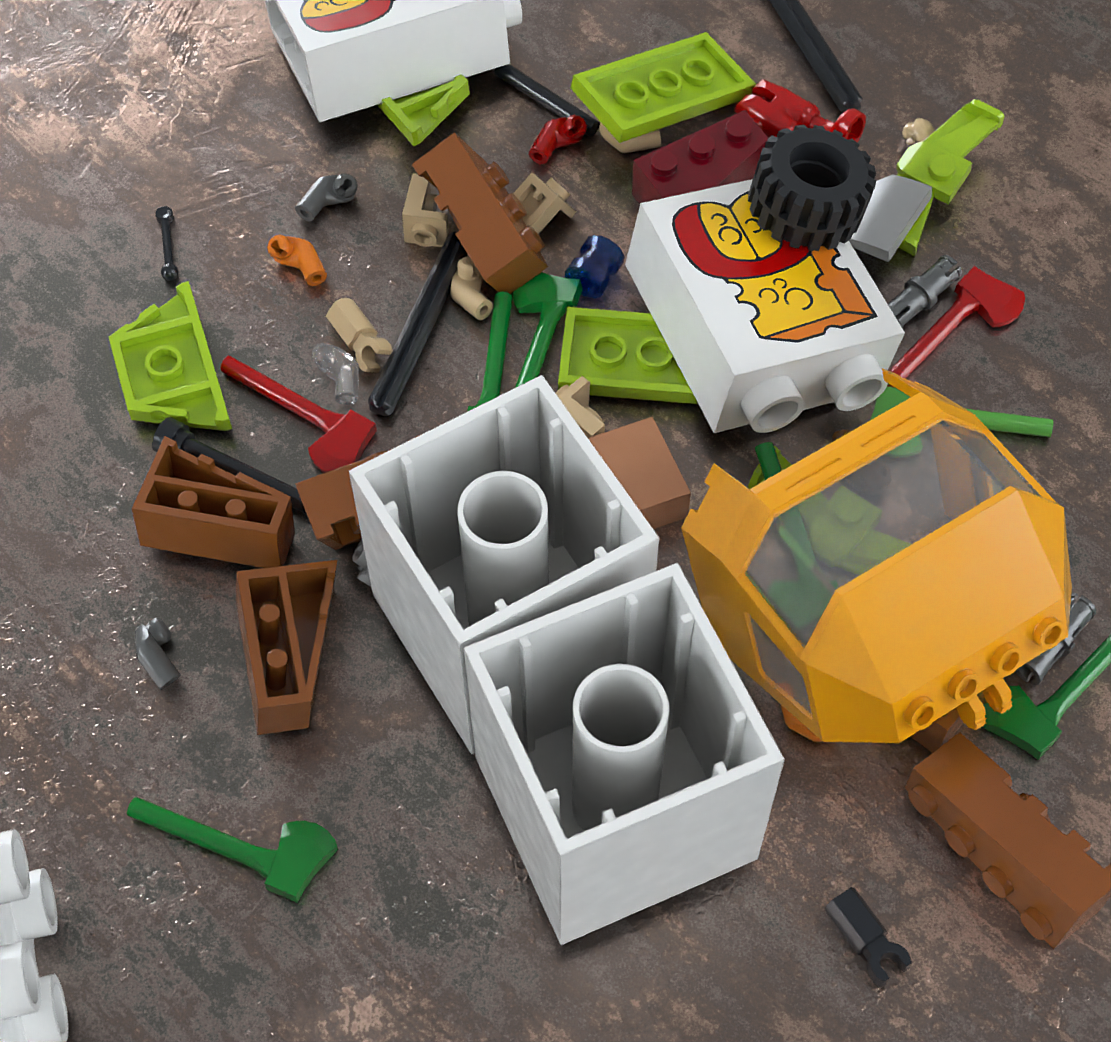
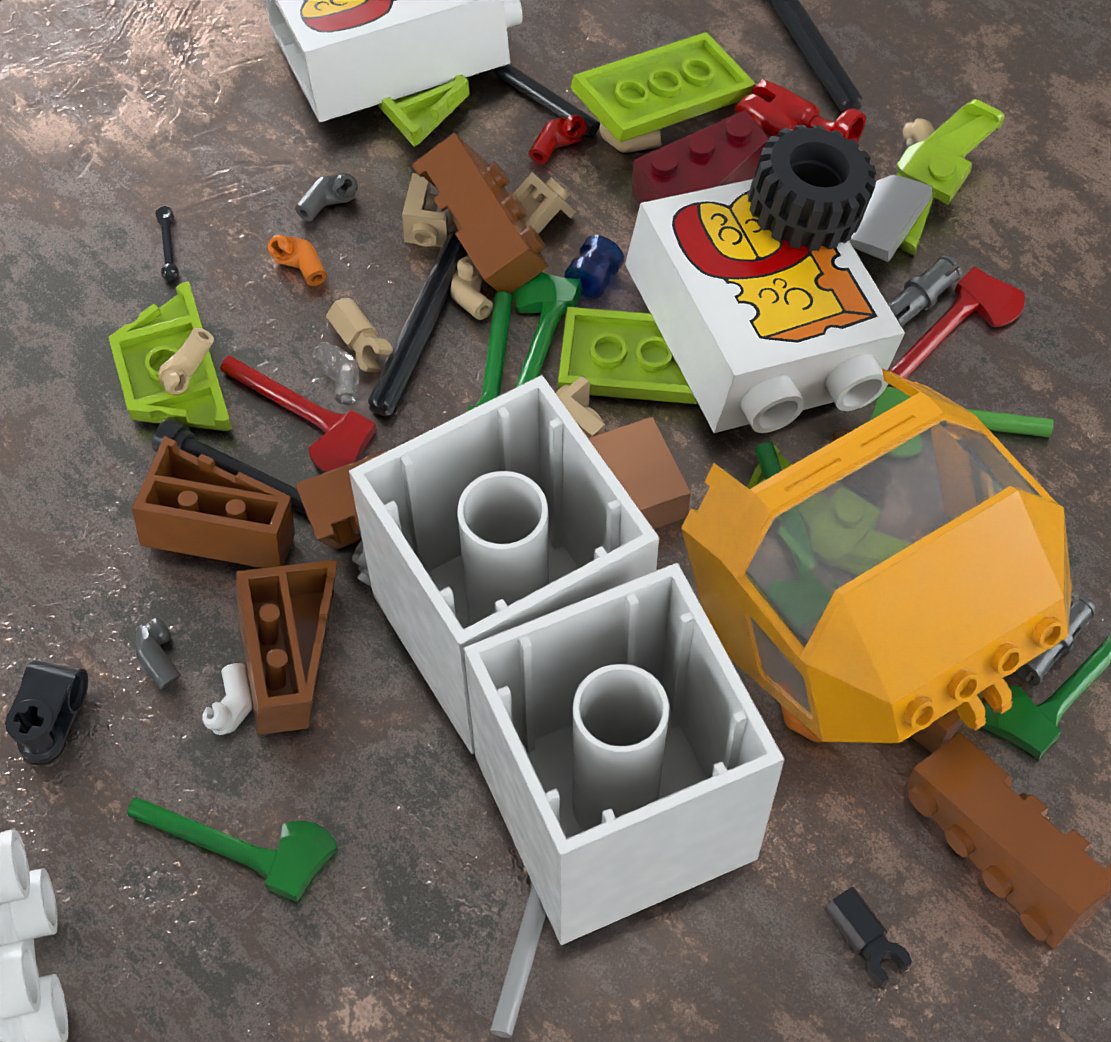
none -> black piece [5,659,88,763]
none -> tan arm [158,327,214,395]
none -> white arm [202,663,253,735]
none -> light grey bar [490,883,546,1038]

